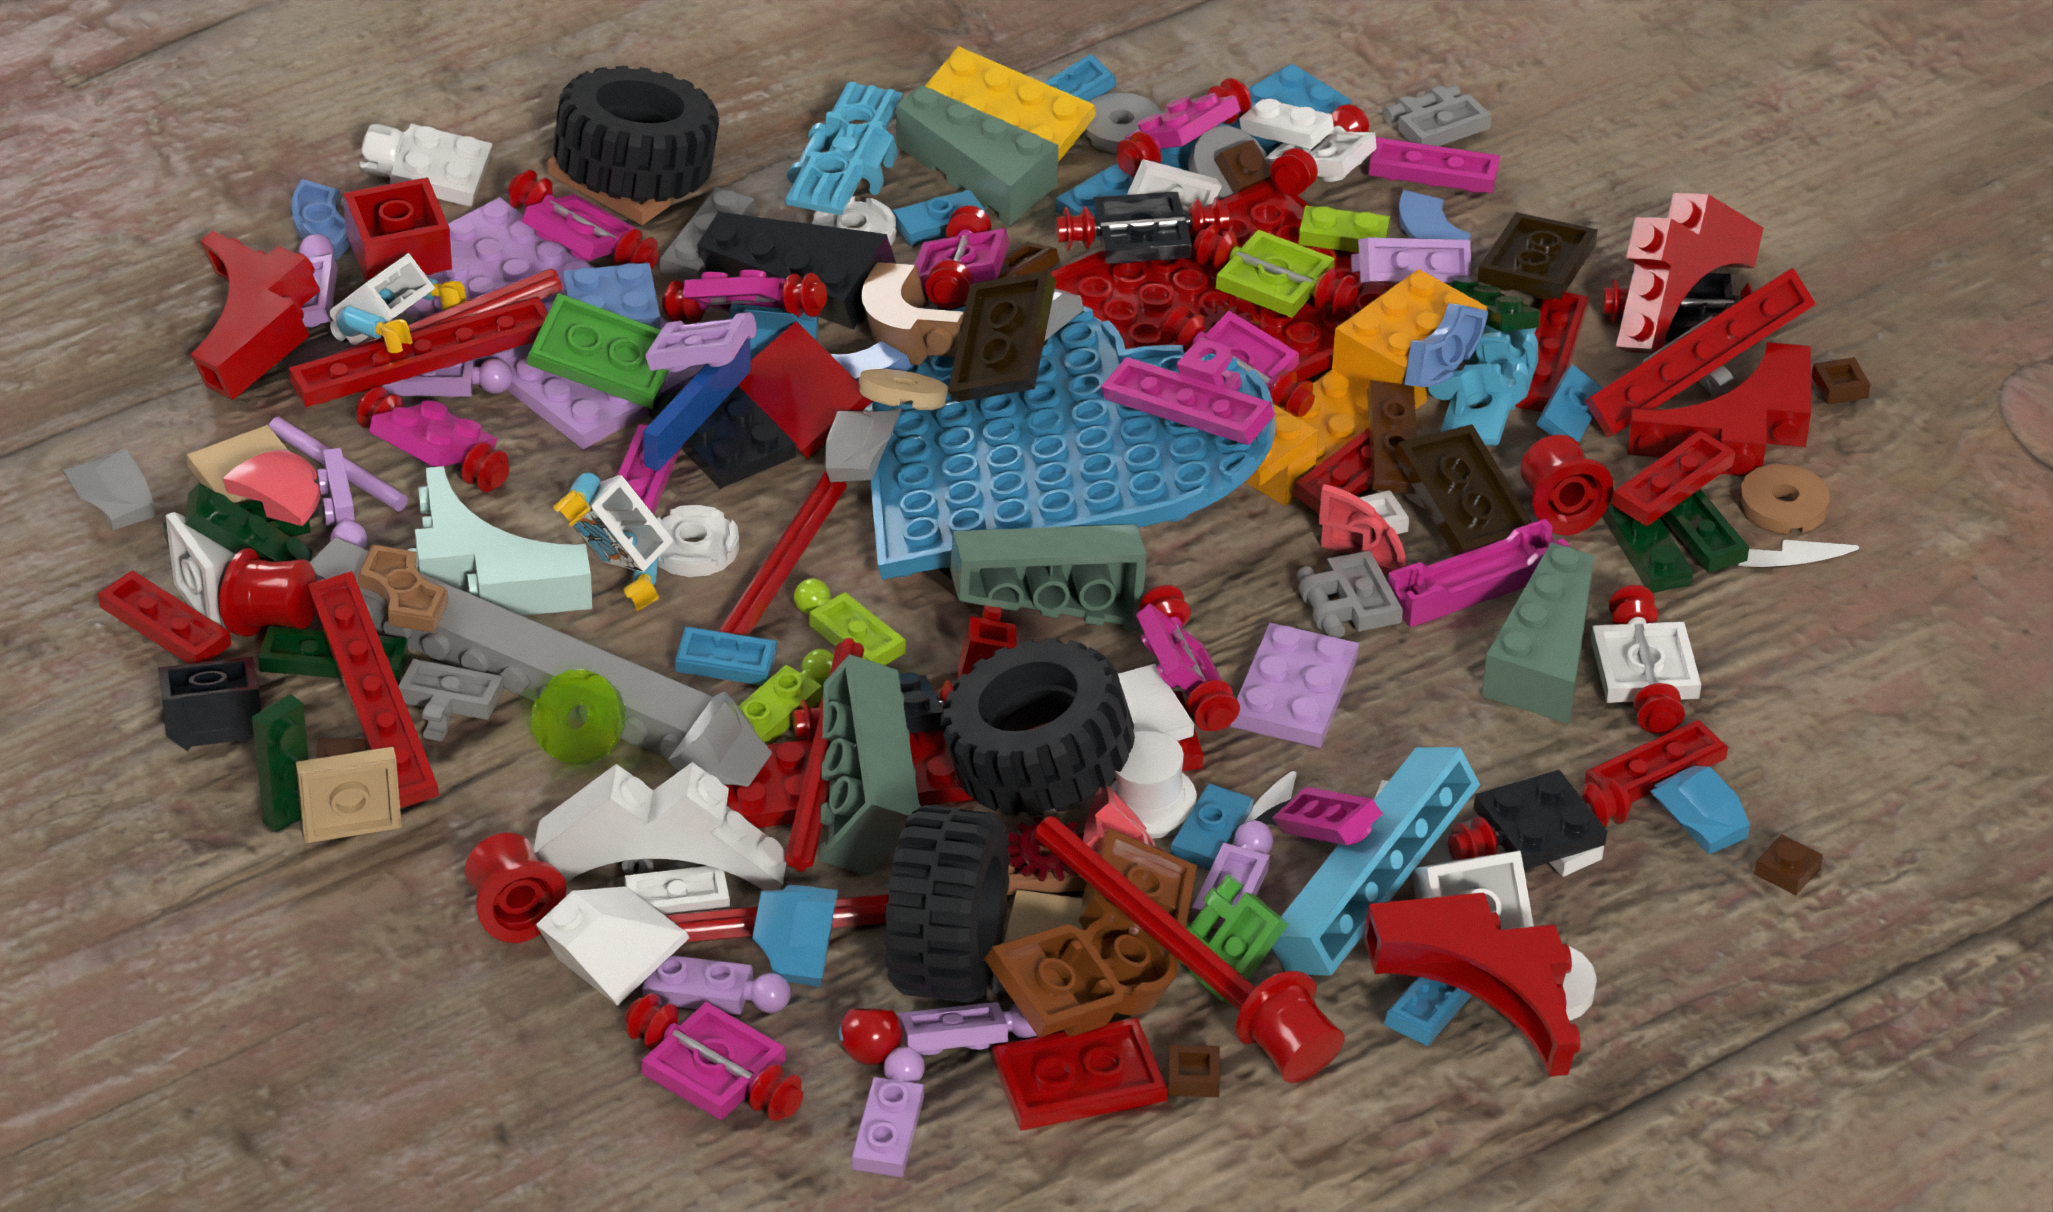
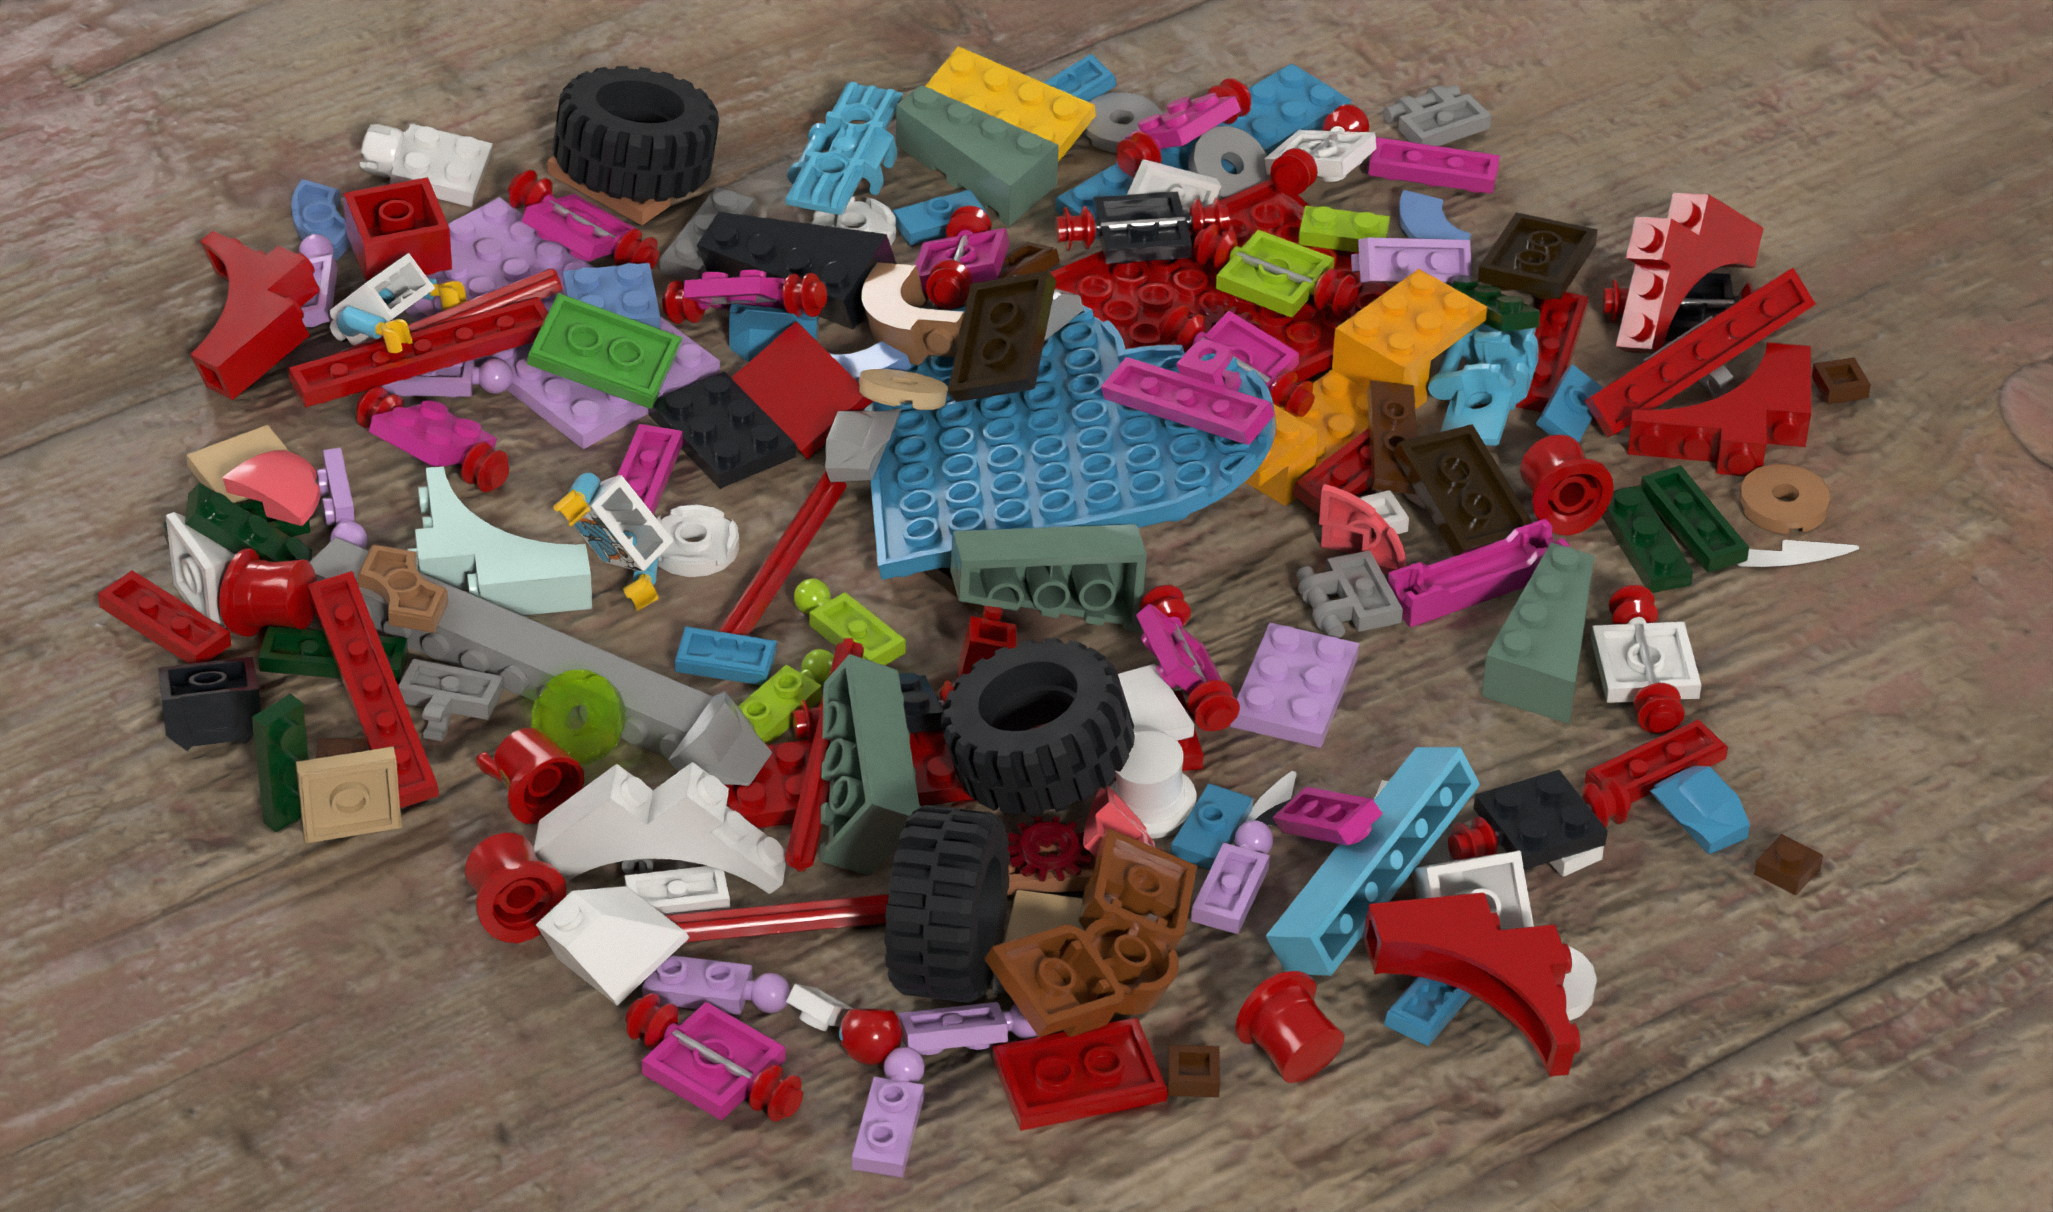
light grey slope [63,450,156,530] -> none
lavender bar [269,416,408,511] -> none
blue tile [643,339,751,471] -> none
lavender plate [645,312,756,372] -> none
dark azure slope [752,885,838,987] -> none
red axle [1034,816,1256,1011] -> none
bright green plate [1178,874,1288,1004] -> none
reddish brown plate [1214,139,1271,194] -> none
white plate [1239,99,1334,149] -> none
medium blue tile [1404,303,1488,387] -> none
red plate [1612,430,1735,526] -> none
none -> red hat [476,728,584,824]
none -> white plate [786,984,853,1031]

